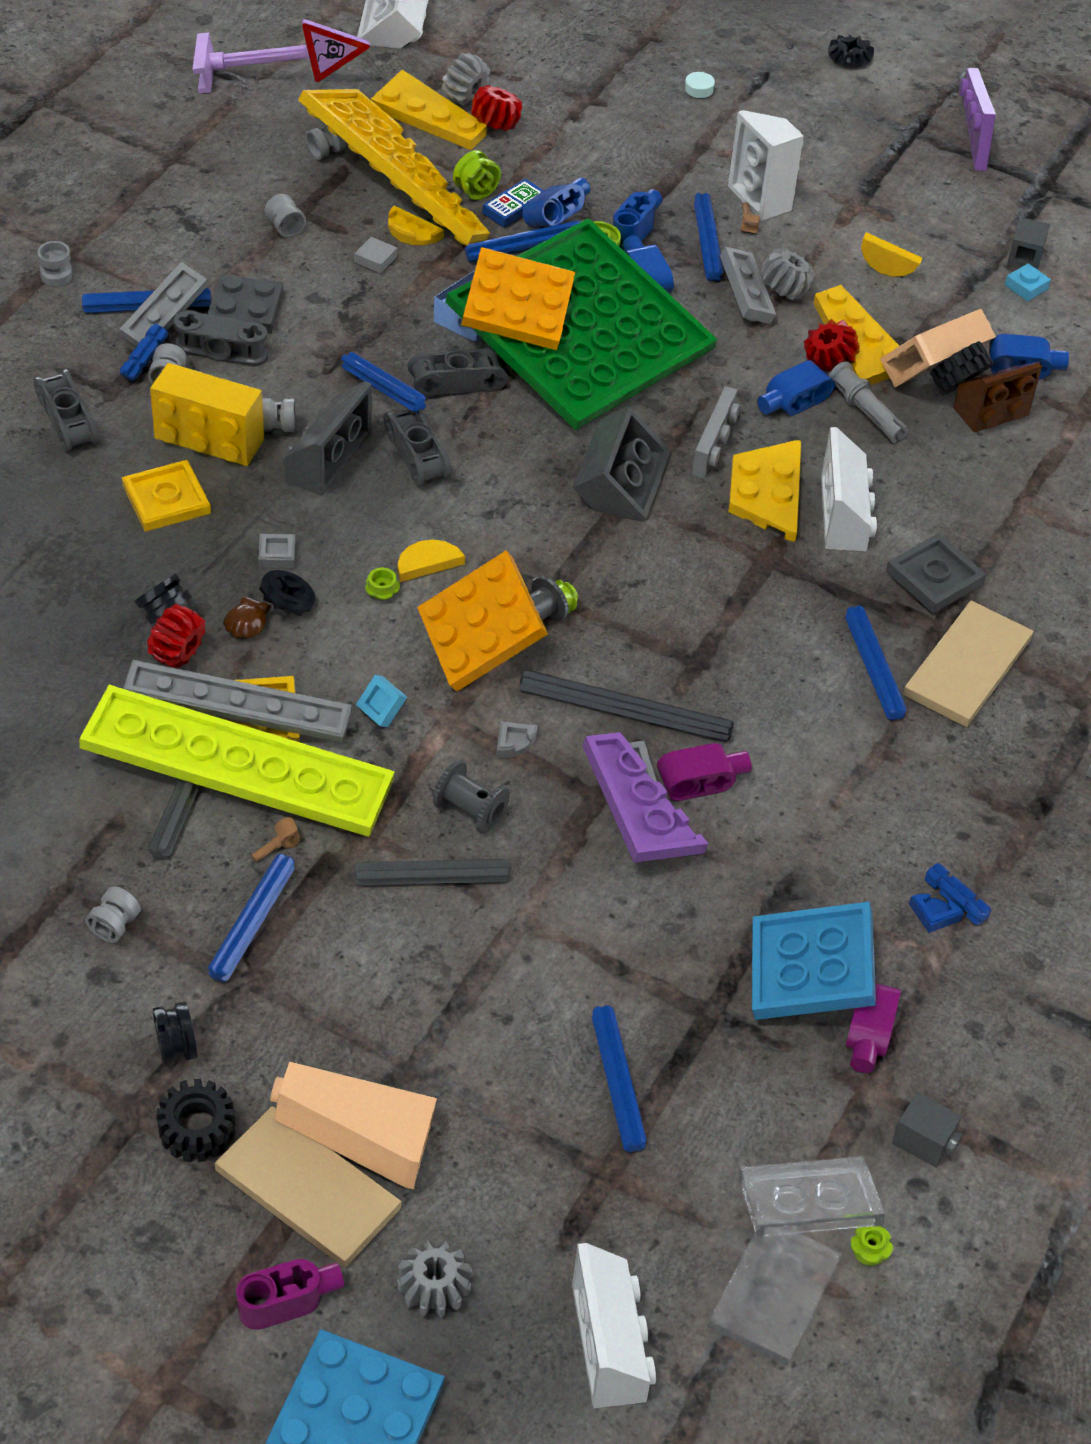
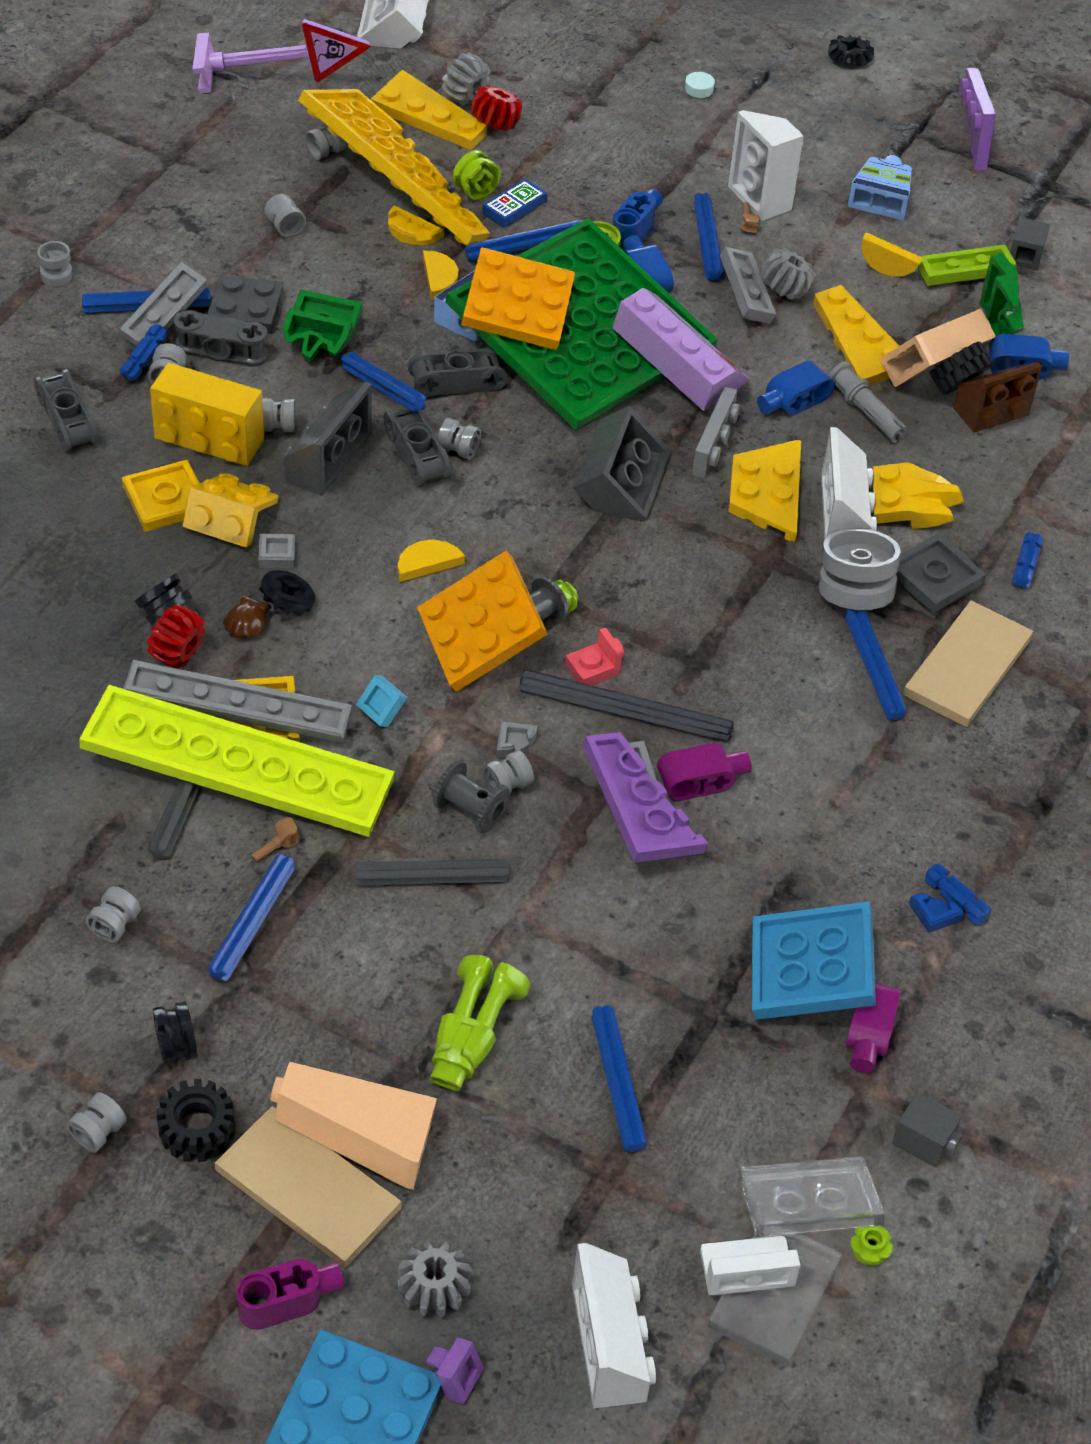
light grey tile [354,237,398,273] -> none
lime plate [365,567,400,600] -> none
blue piece [523,177,591,228] -> none
red gear [803,318,860,372] -> none
medium azure plate [1005,263,1051,301] -> none
none -> light grey wheel [66,1092,127,1153]
none -> yellow bracket [183,473,279,547]
none -> green plate [282,289,363,363]
none -> yellow tile [423,250,458,300]
none -> medium lavender tile [426,1337,485,1405]
none -> lime piece [429,955,531,1091]
none -> light grey wheel [437,417,481,460]
none -> light grey wheel [482,750,534,794]
none -> coral bracket [565,628,624,686]
none -> lavender slope [613,288,749,411]
none -> white panel [700,1236,800,1296]
none -> light grey wheel [818,529,901,610]
none -> light blue torso [848,155,912,221]
none -> yellow plate [873,462,964,529]
none -> lime plate [917,244,1017,286]
none -> green plate [979,252,1024,336]
none -> blue axle [1012,532,1043,589]

